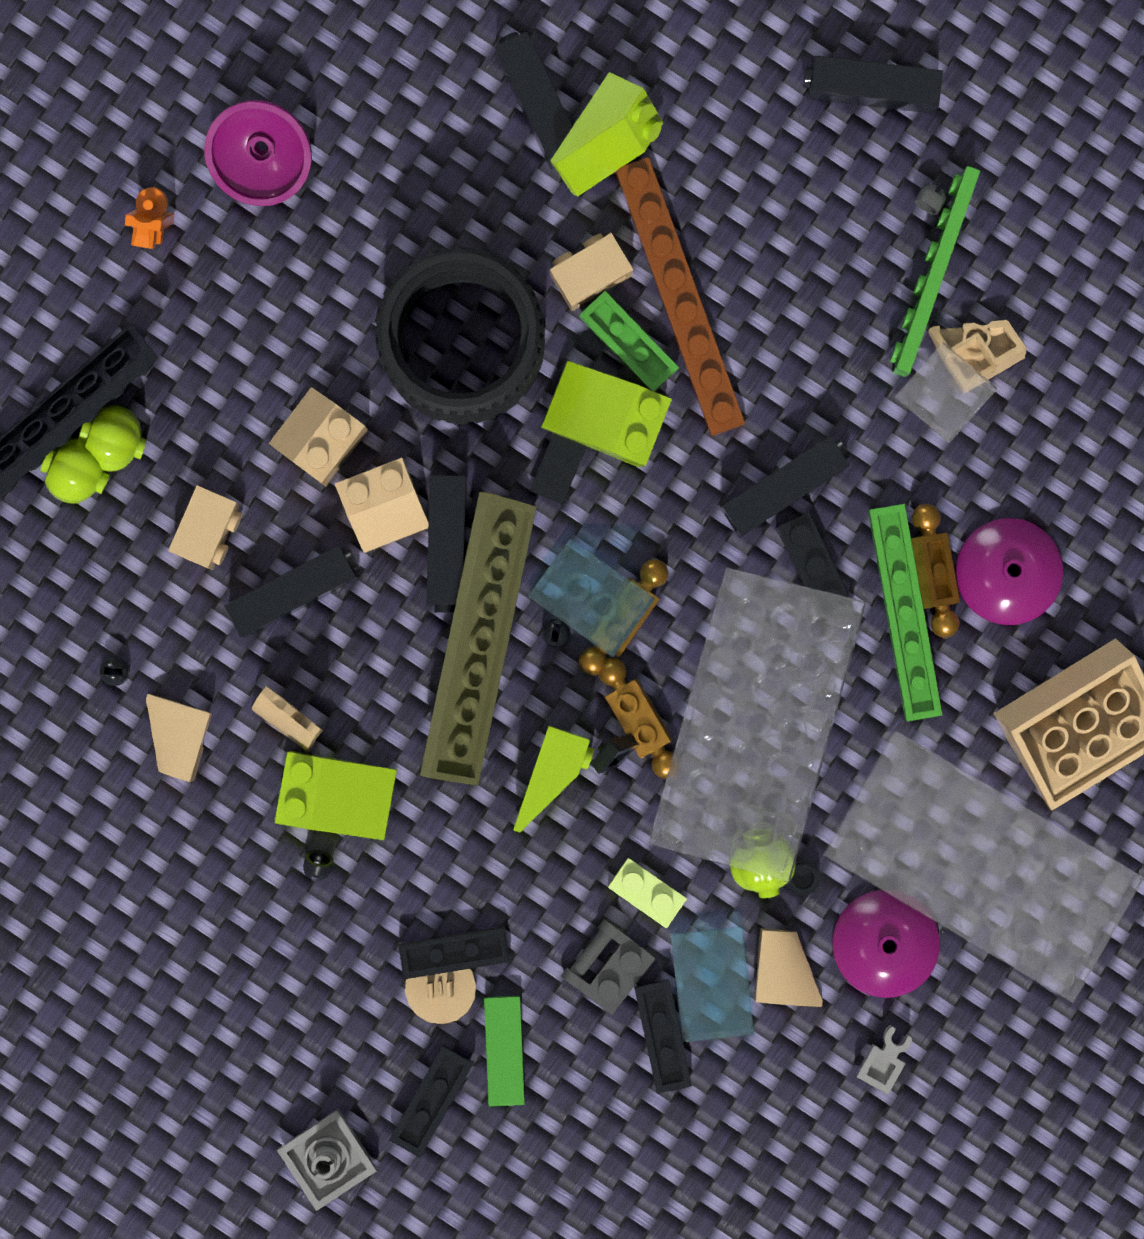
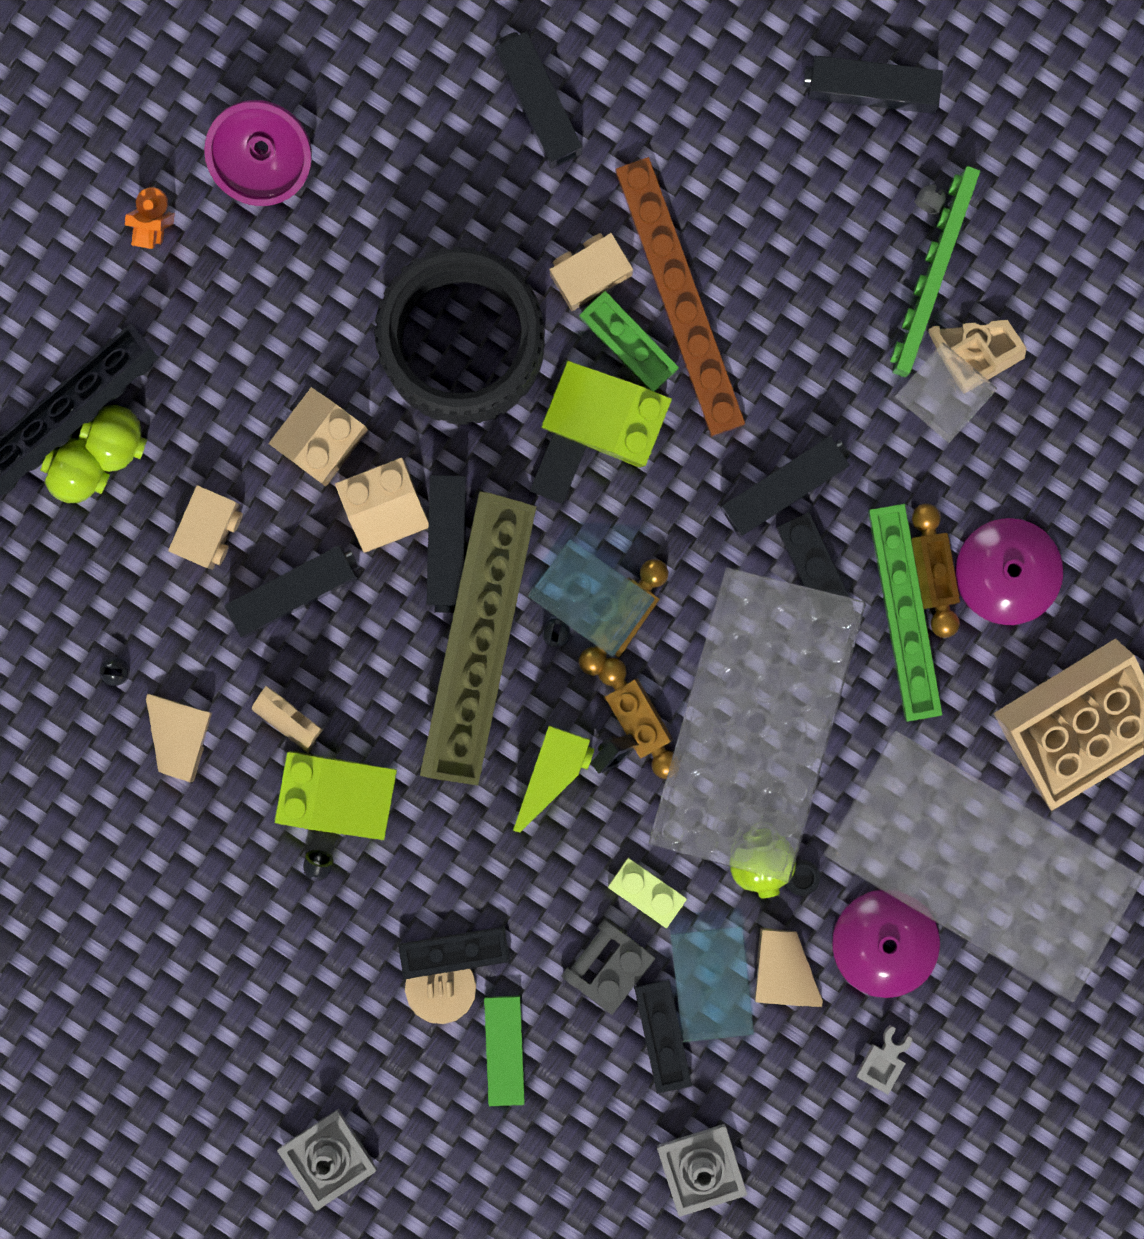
black plate [389,1044,474,1158] -> none
lime slope [550,72,663,196] -> none
none -> light grey plate [656,1124,747,1217]

